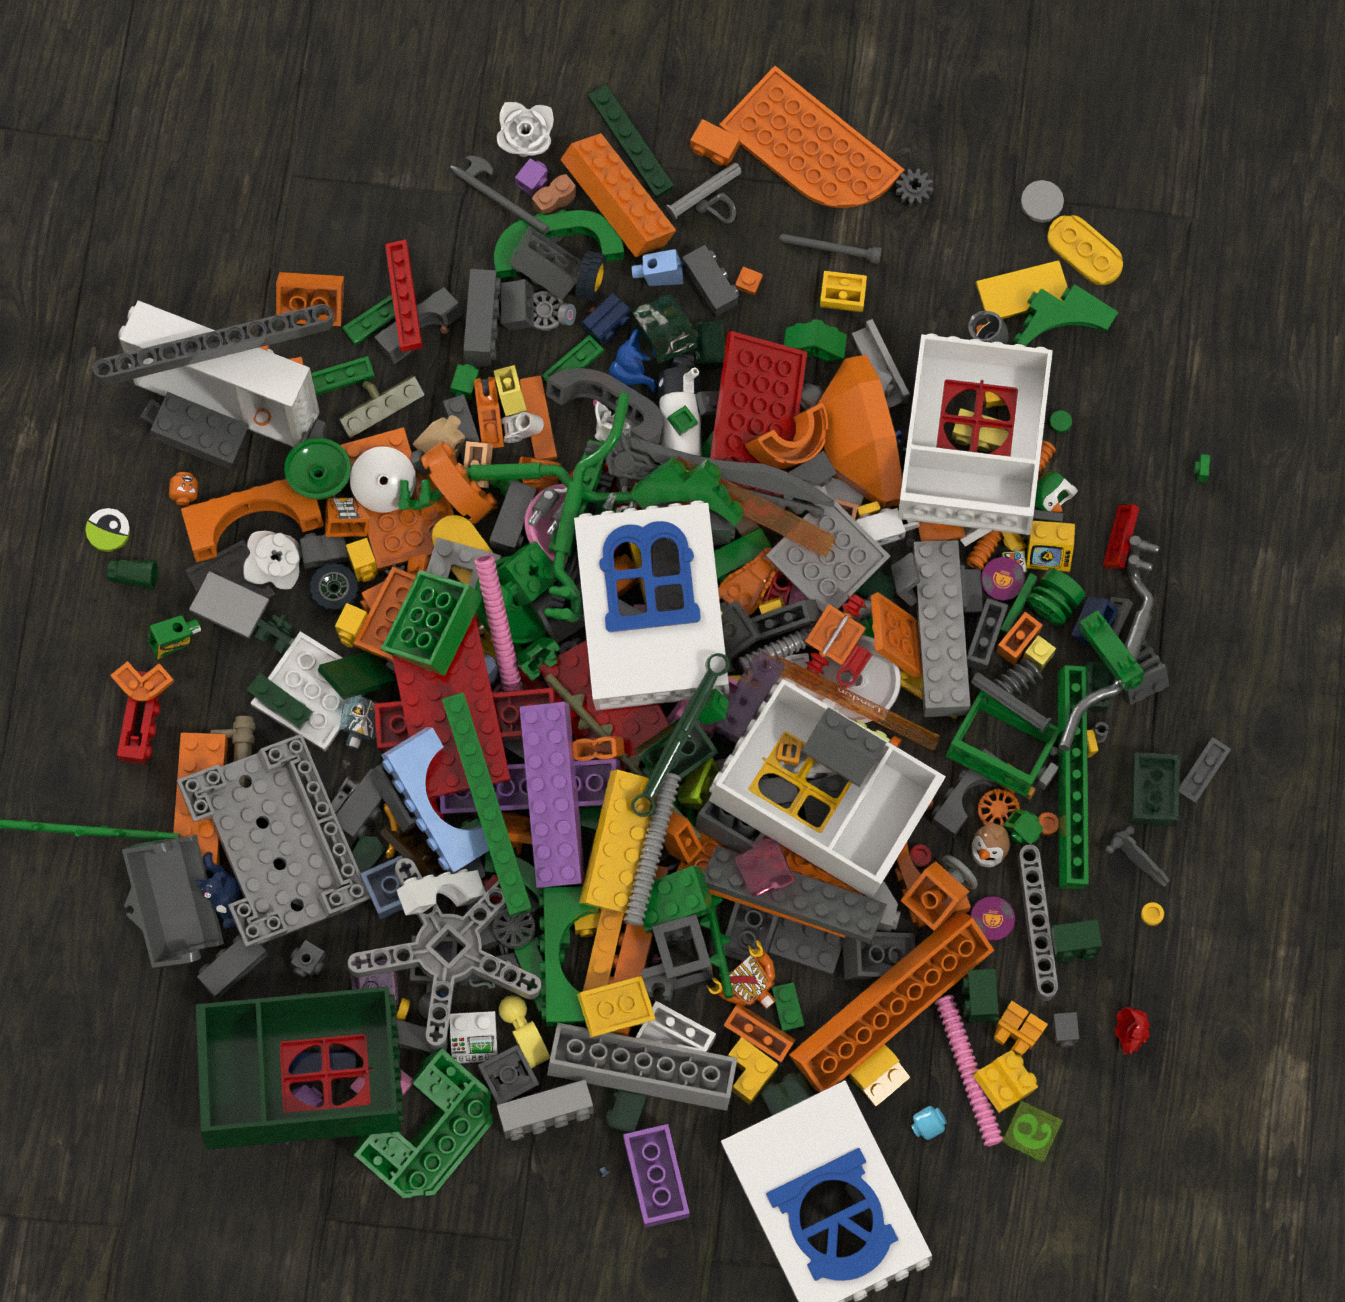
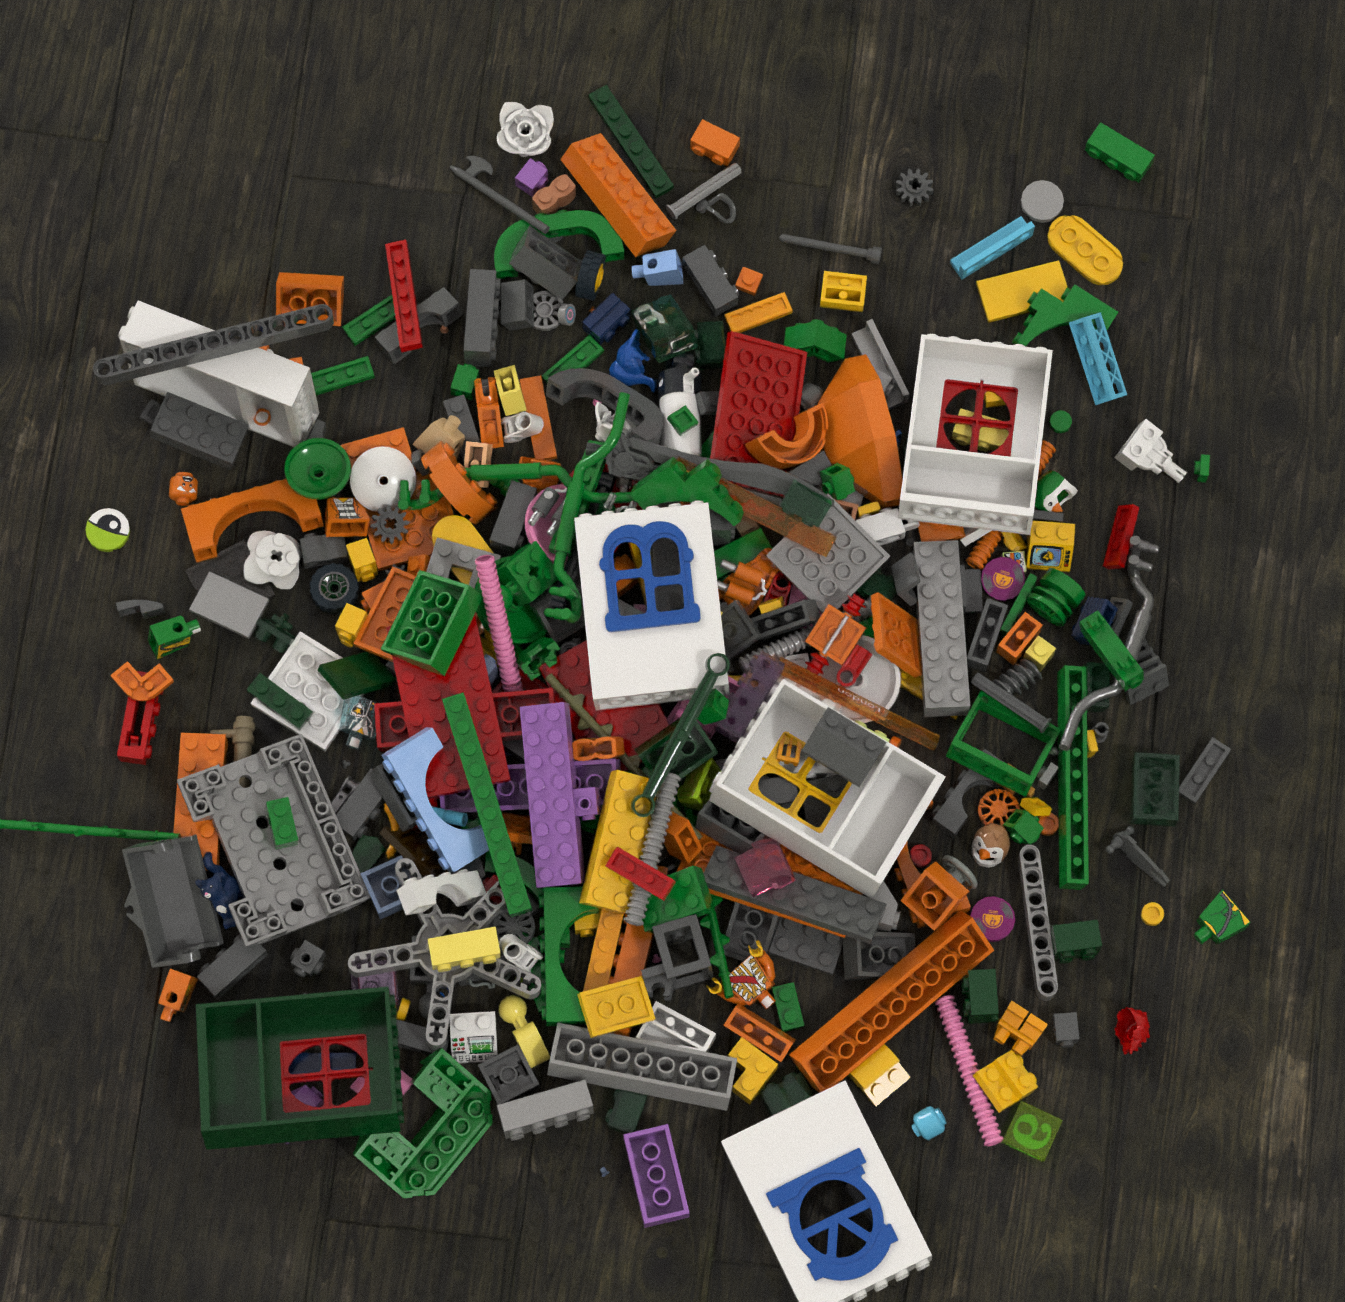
dark green plant [107,560,158,590] -> none
olive plate [338,375,425,438] -> none
orange plate [719,66,905,208] -> none
dark grey piece [968,311,1009,345] -> none
none -> dark grey slope [116,600,165,620]
none -> orange torso [158,969,198,1023]
none -> green brick [266,797,298,850]
none -> dark grey gear [370,505,410,545]
none -> light yellow brick [428,927,500,972]
none -> medium azure piece [432,806,468,827]
none -> white piece [499,934,543,973]
none -> medium lavender brick [573,787,601,821]
none -> red plate [605,847,676,901]
none -> orange piece [717,560,767,606]
none -> light orange plate [724,292,793,333]
none -> clear green brick [780,479,832,527]
none -> green brick [820,463,855,500]
none -> medium azure fence [950,216,1035,279]
none -> yellow tile [1020,797,1052,816]
none -> medium azure fence [1069,312,1127,405]
none -> green brick [1085,122,1155,183]
none -> white brick [1115,419,1187,483]
none -> green torso [1193,890,1251,945]

